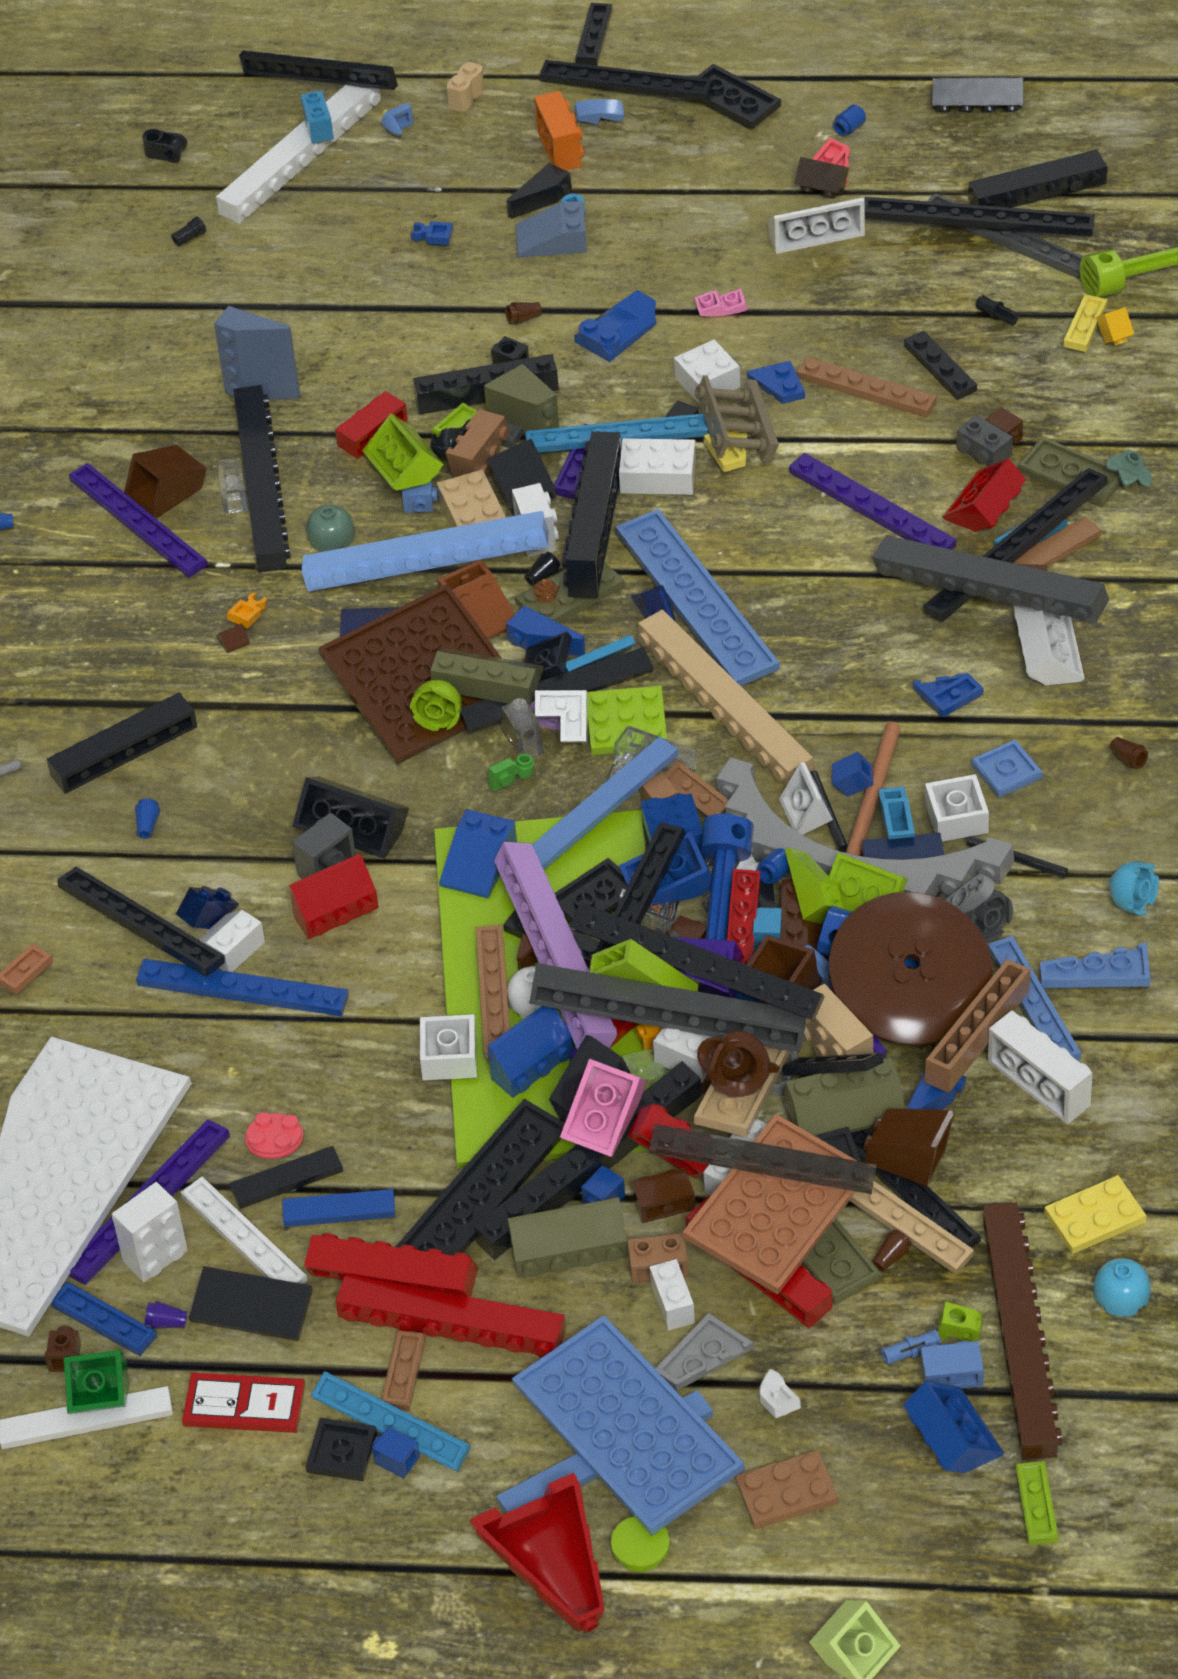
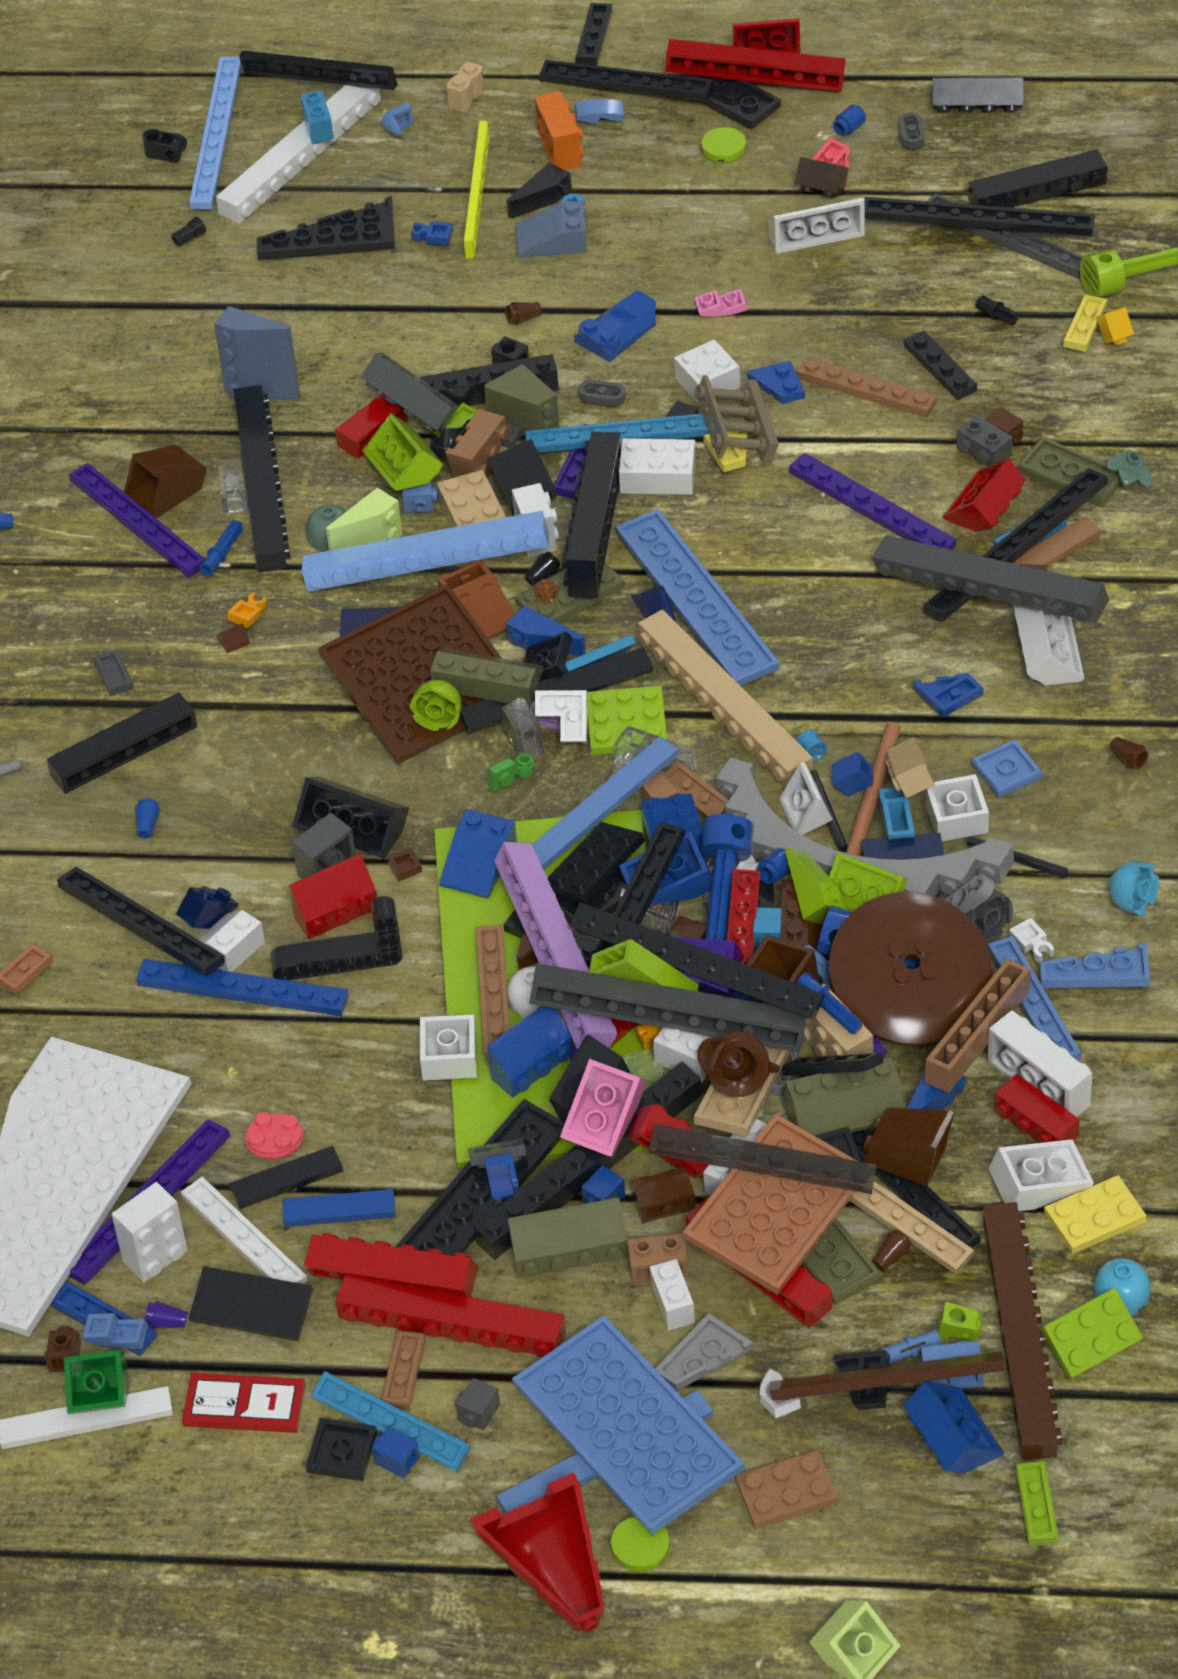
none -> medium blue slope [82,1313,149,1349]
none -> dark grey tile [93,650,134,696]
none -> light blue plate [189,57,242,210]
none -> blue axle [199,520,243,576]
none -> black wing [257,196,395,260]
none -> black beam [271,896,402,981]
none -> yellowish green slope [326,488,403,551]
none -> dark grey brick [361,353,459,432]
none -> reddish brown plate [387,848,422,881]
none -> dark grey brick [455,1378,500,1431]
none -> neon yellow tile [464,121,490,258]
none -> dark grey plate [468,1137,526,1168]
none -> blue panel [484,1153,519,1201]
none -> black plate [547,822,645,904]
none -> dark grey plate [579,380,626,406]
none -> red brick [665,39,846,92]
none -> lime tile [701,127,746,162]
none -> red slope [732,18,801,53]
none -> reddish brown tile [770,1351,1005,1401]
none -> dark azure wheel [796,730,827,762]
none -> blue axle [796,972,862,1034]
none -> black wing [834,1350,890,1410]
none -> tan brick [885,737,935,798]
none -> dark grey plate [899,113,924,149]
none -> white slope [988,1140,1094,1211]
none -> red brick [994,1074,1079,1143]
none -> white plate [1009,918,1054,963]
none -> lime plate [1040,1287,1143,1379]

